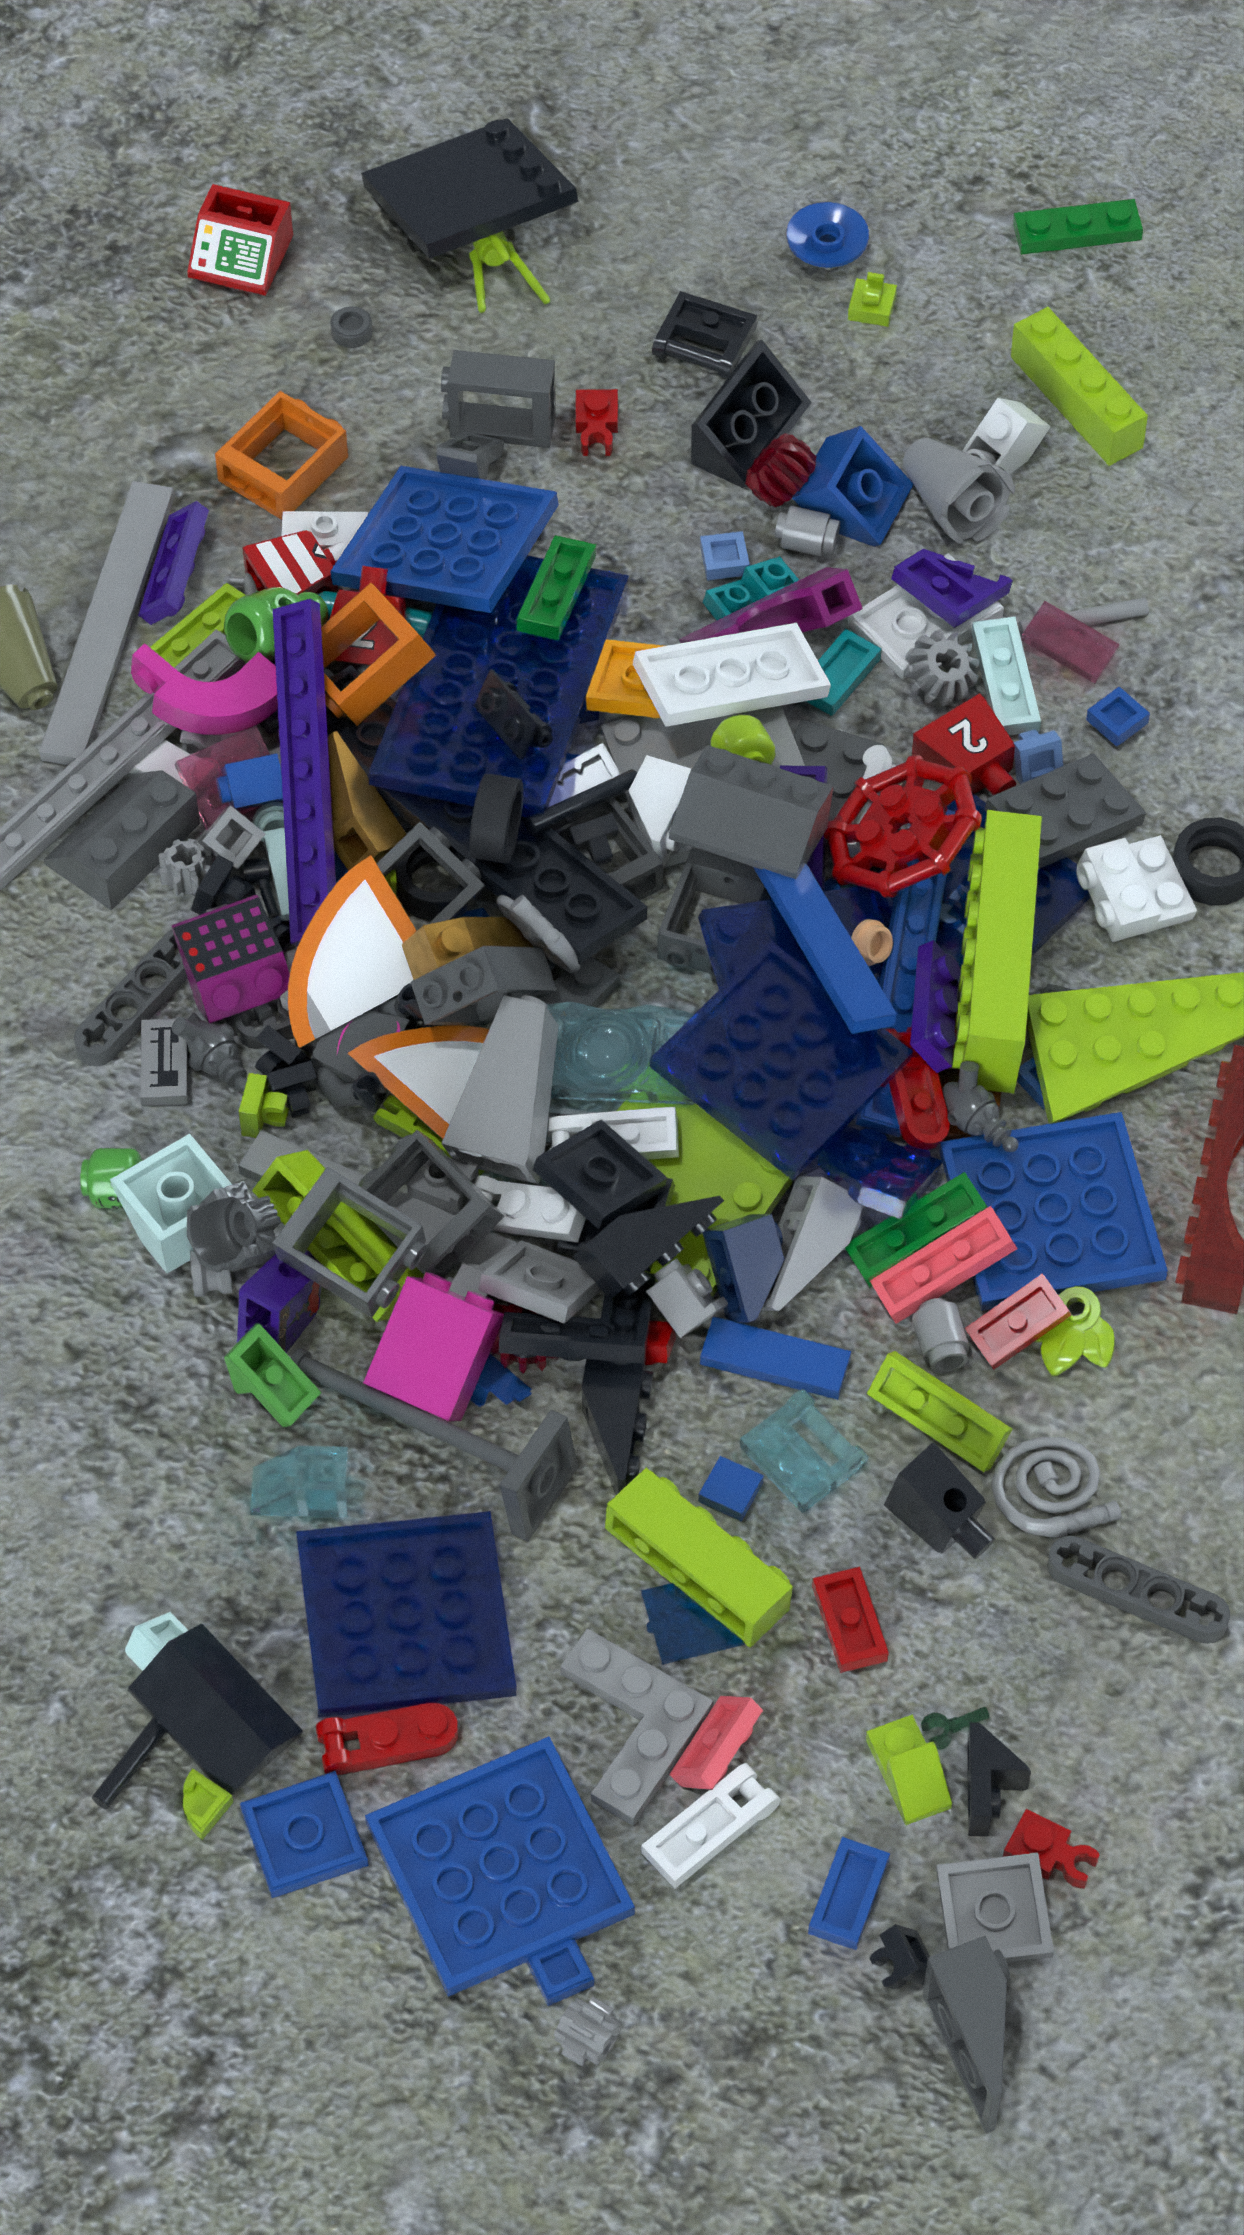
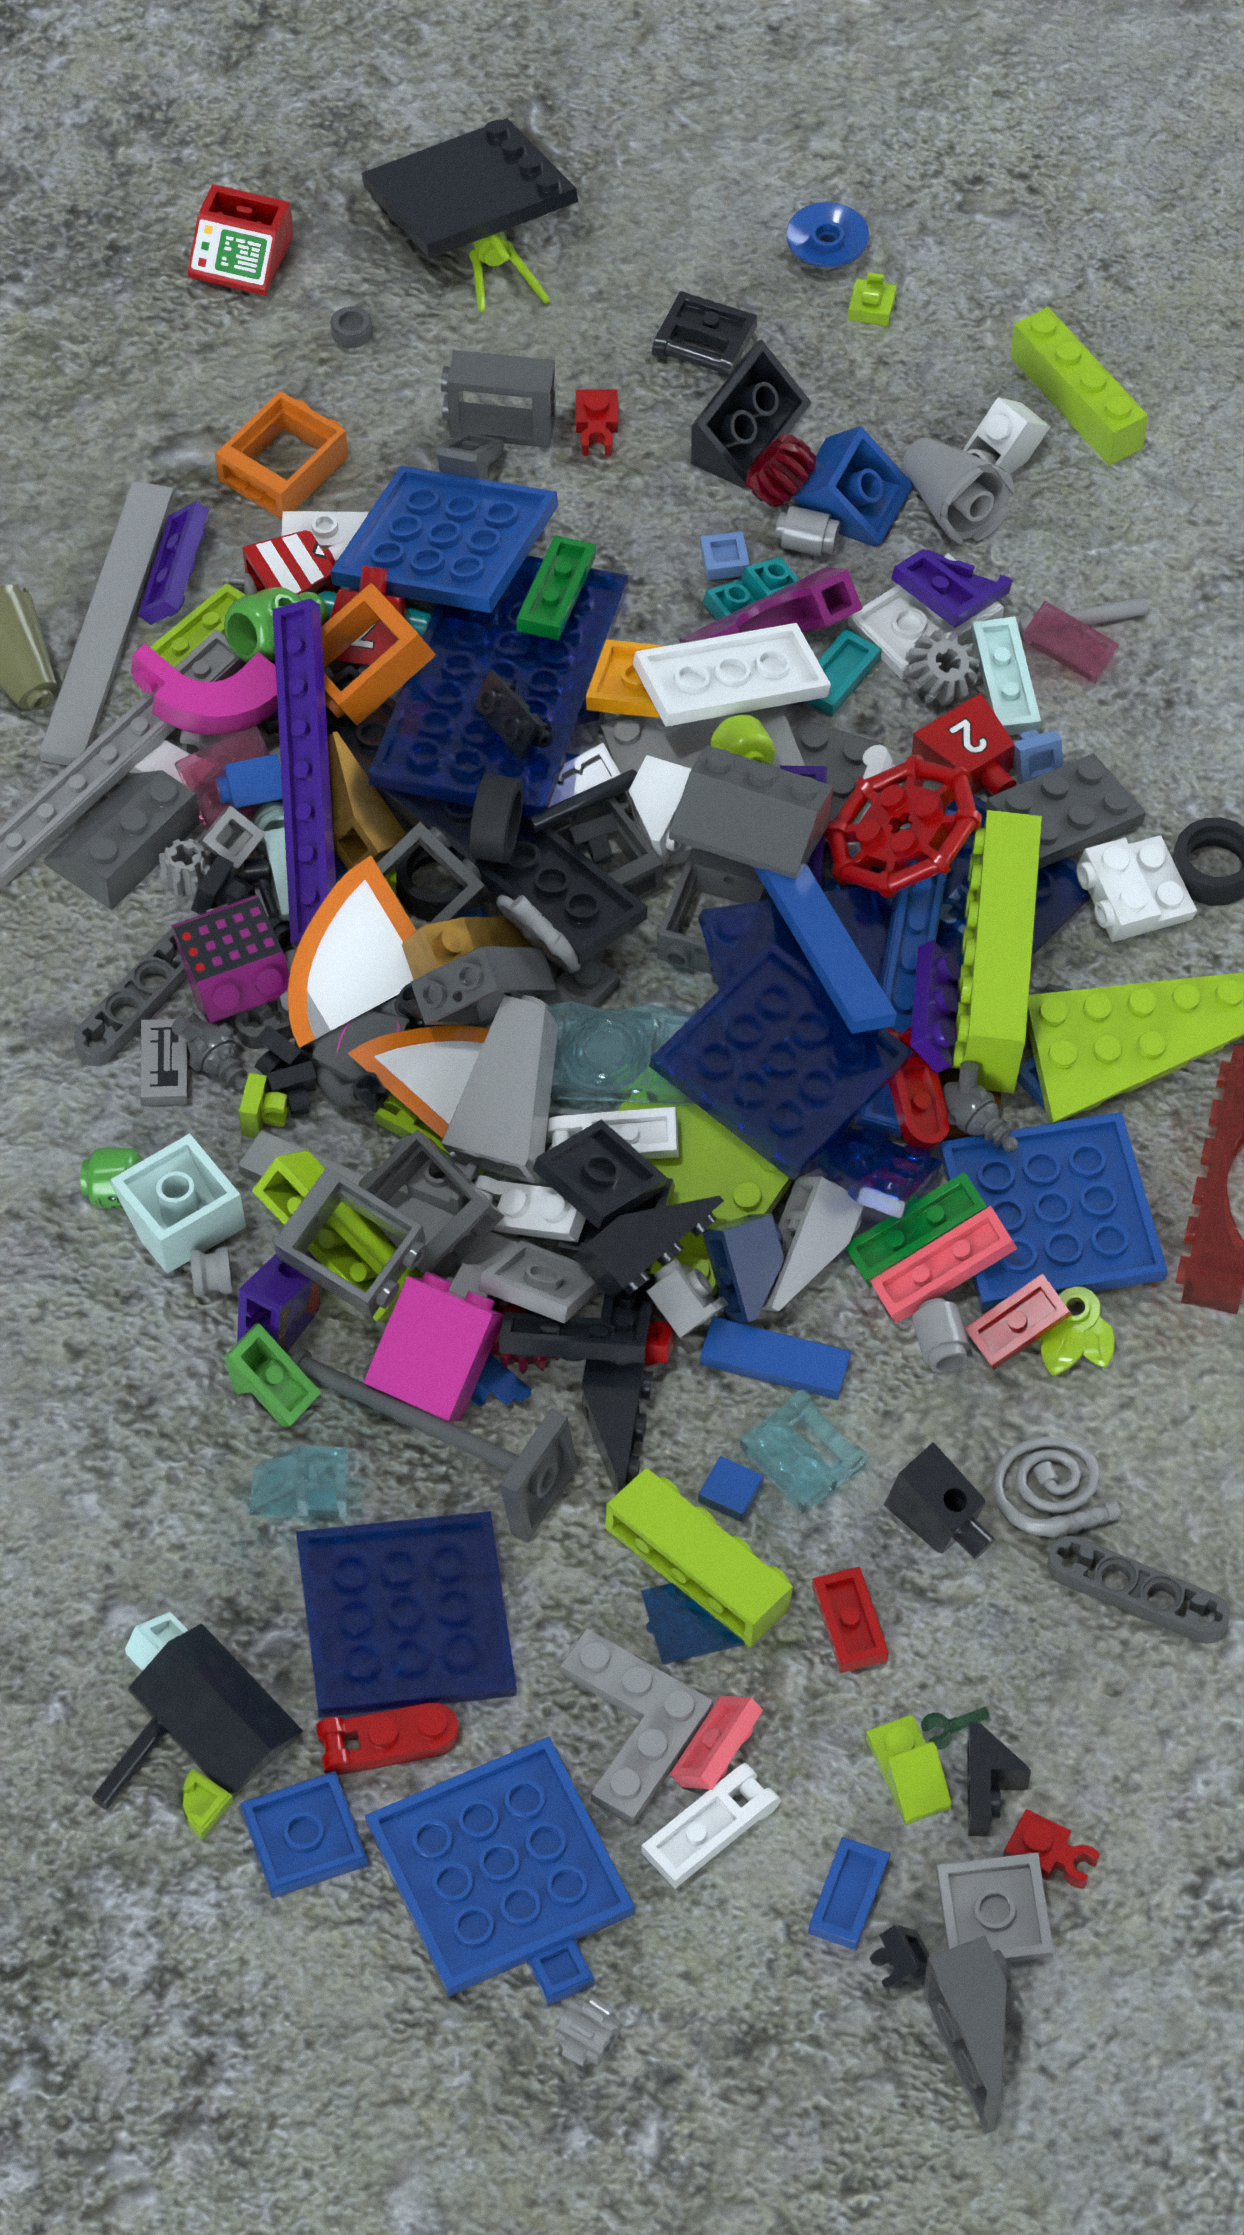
dark grey hair [187,1181,281,1272] -> none
light nougat plate [851,919,893,966] -> none
lime plate [866,1351,1013,1472] -> none
green plate [1013,199,1143,255] -> none
blue plate [1086,687,1150,747] -> none

